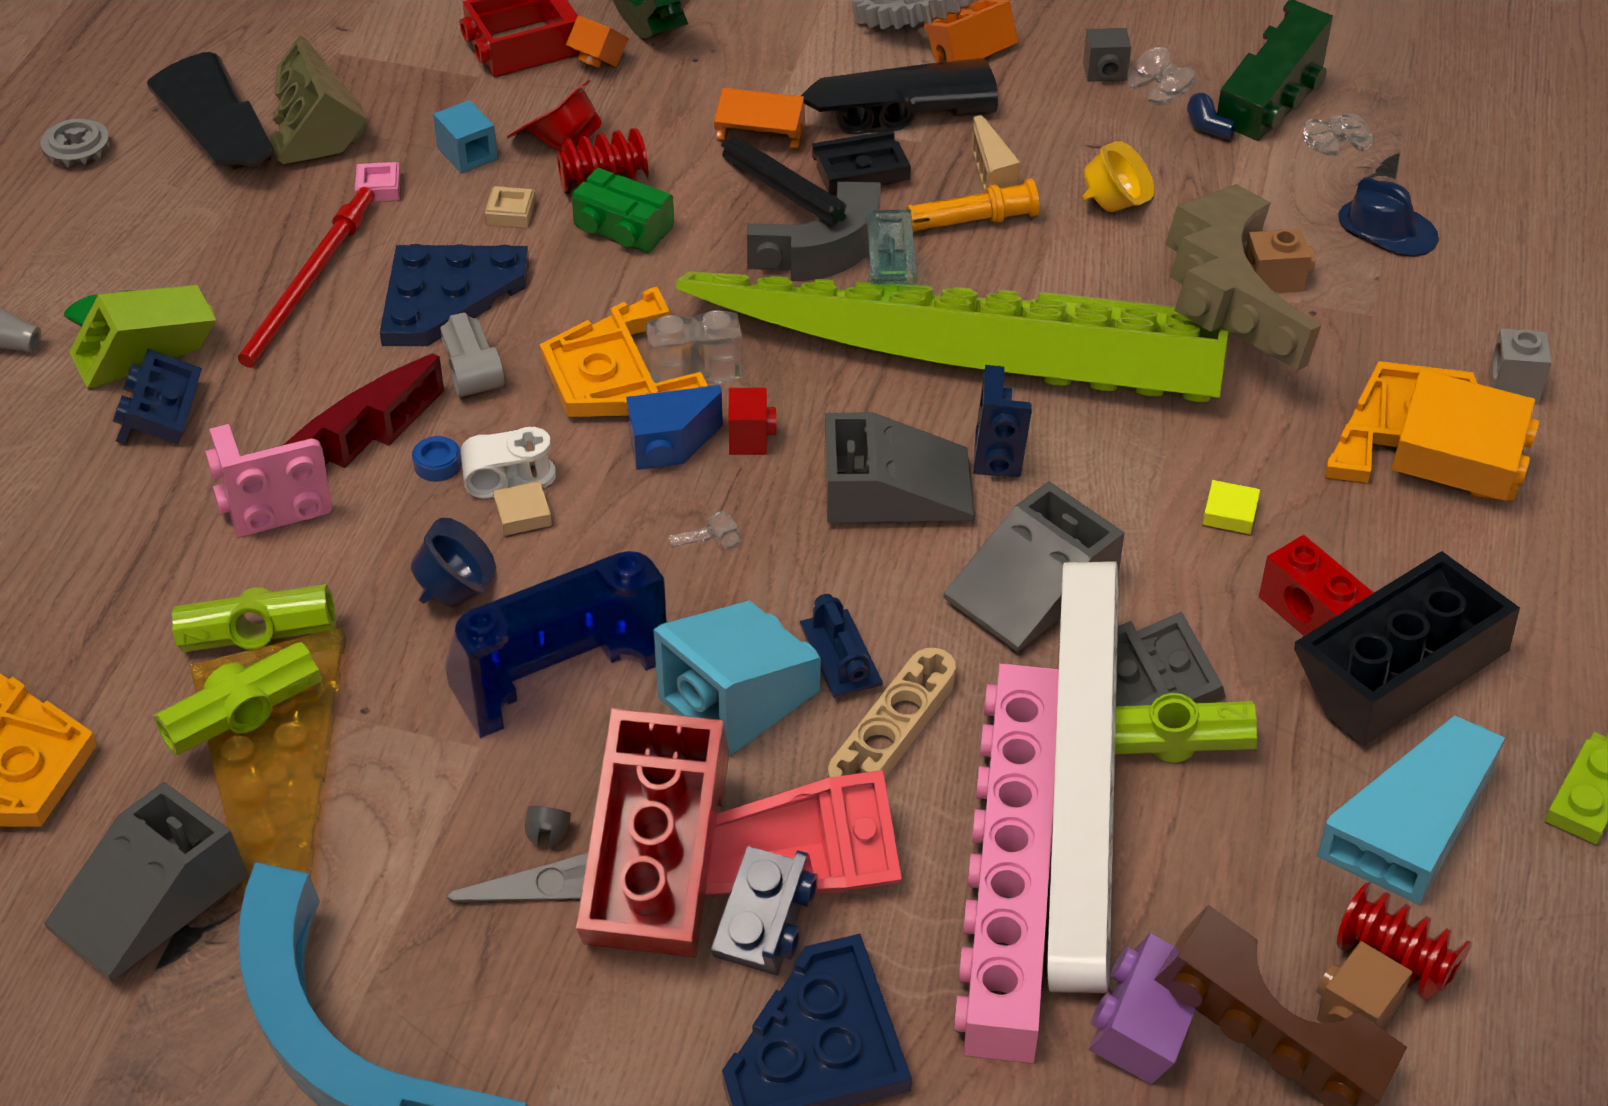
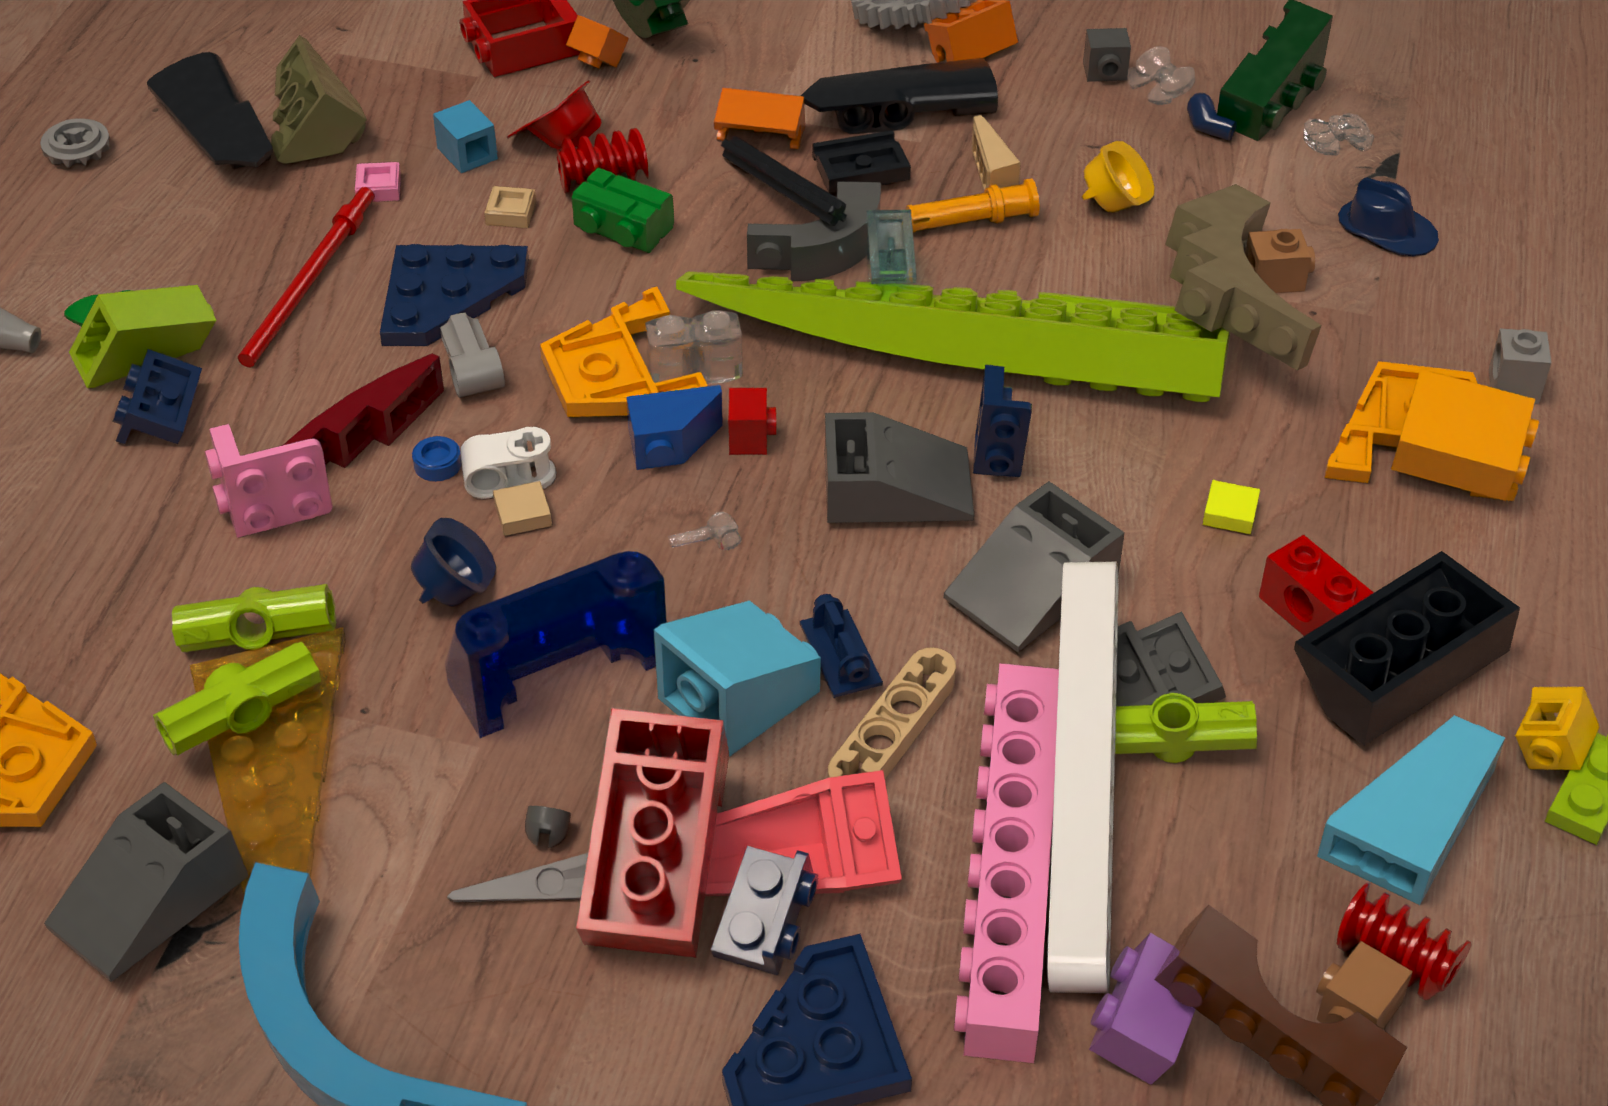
none -> yellow window [1515,687,1600,770]

